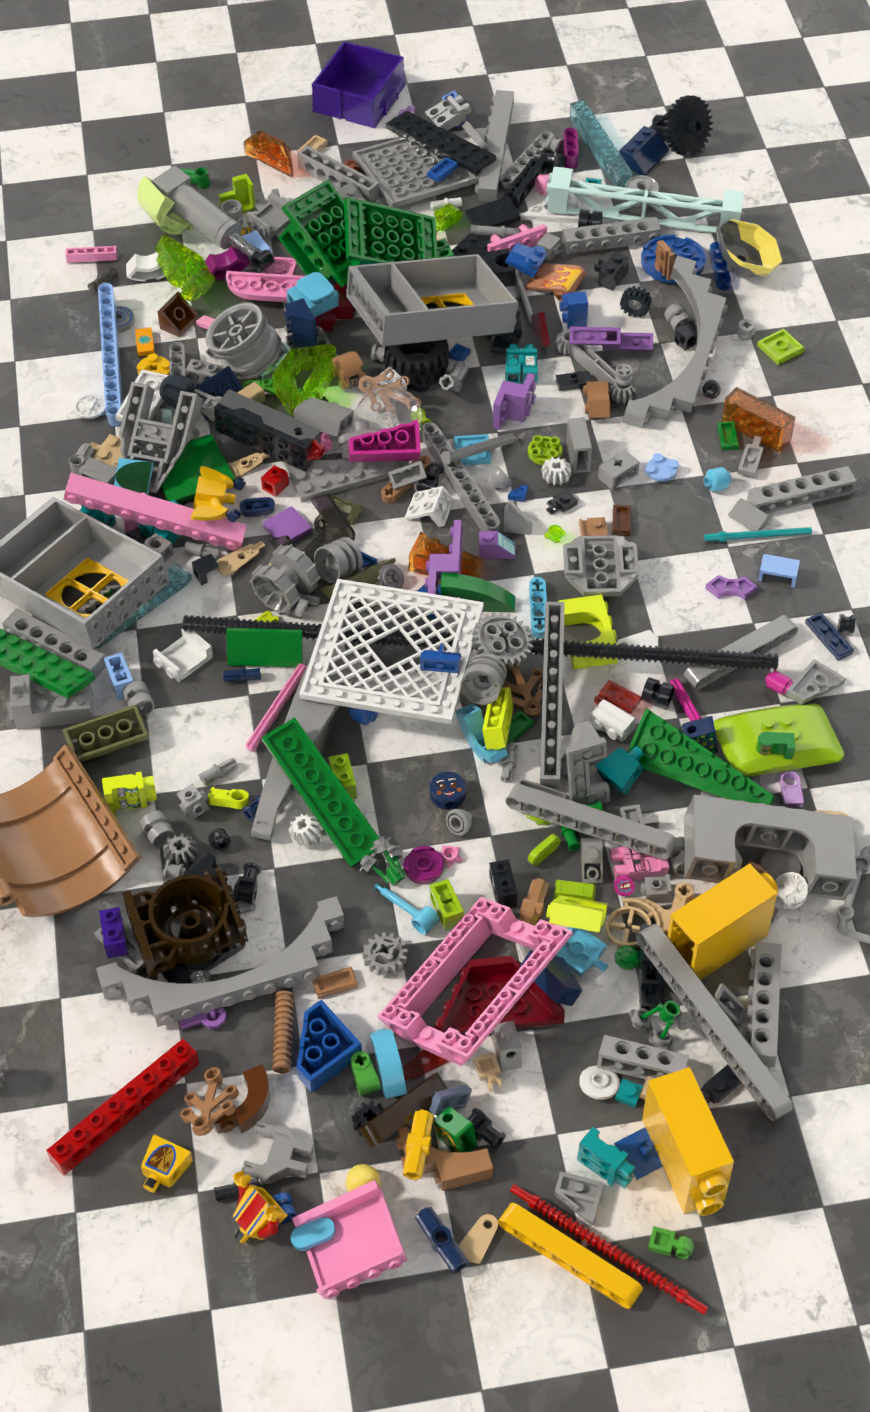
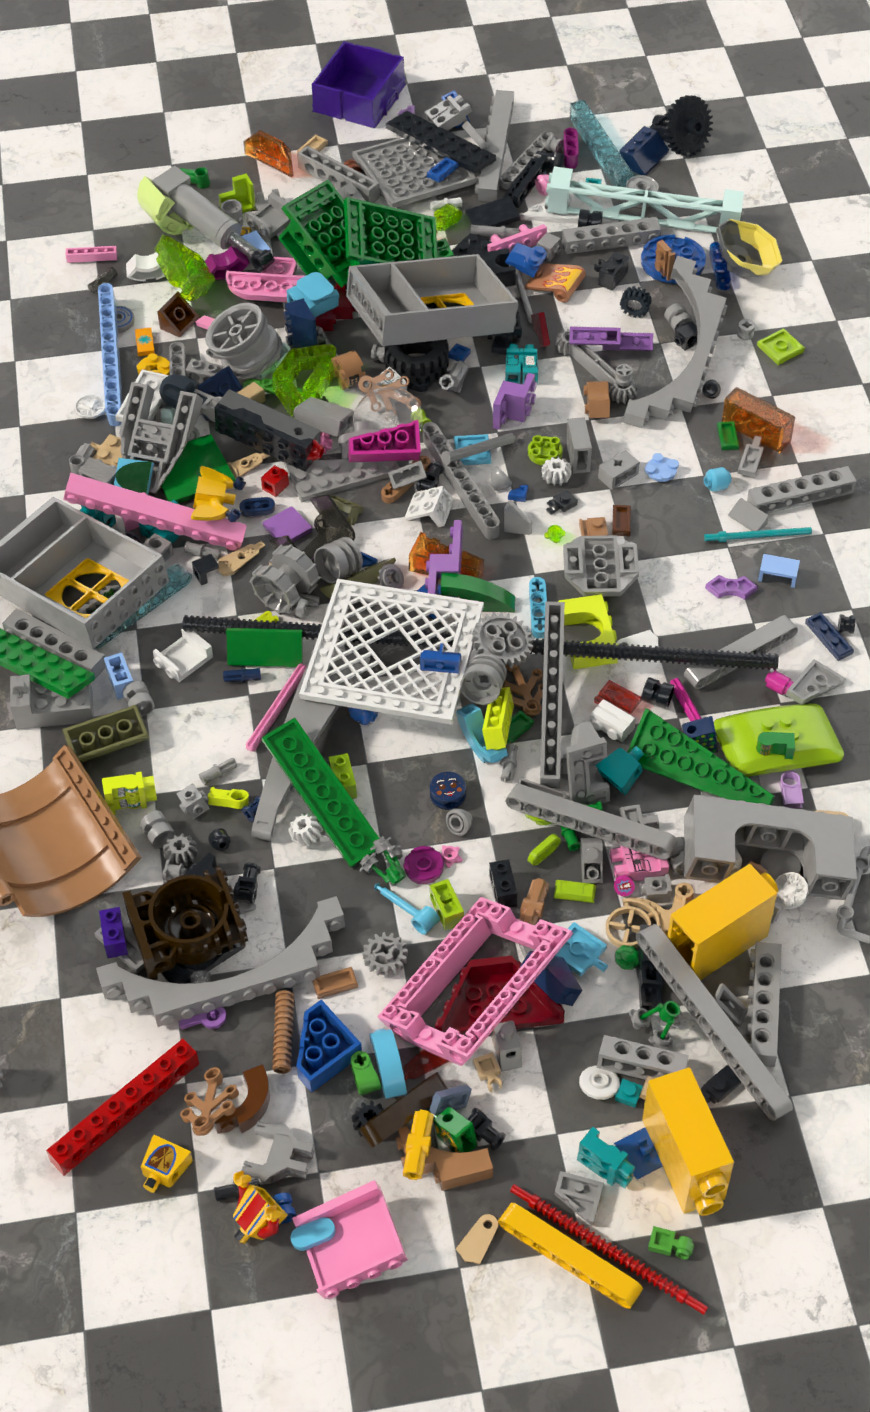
light yellow hair [346,1164,382,1192] -> none
dark blue piece [415,1207,469,1274] -> none
medium lavender slope [479,531,515,559] -> none
neon yellow arch [546,895,608,932] -> none
black plate [556,370,592,391] -> none
blue brick [559,291,588,329] -> none

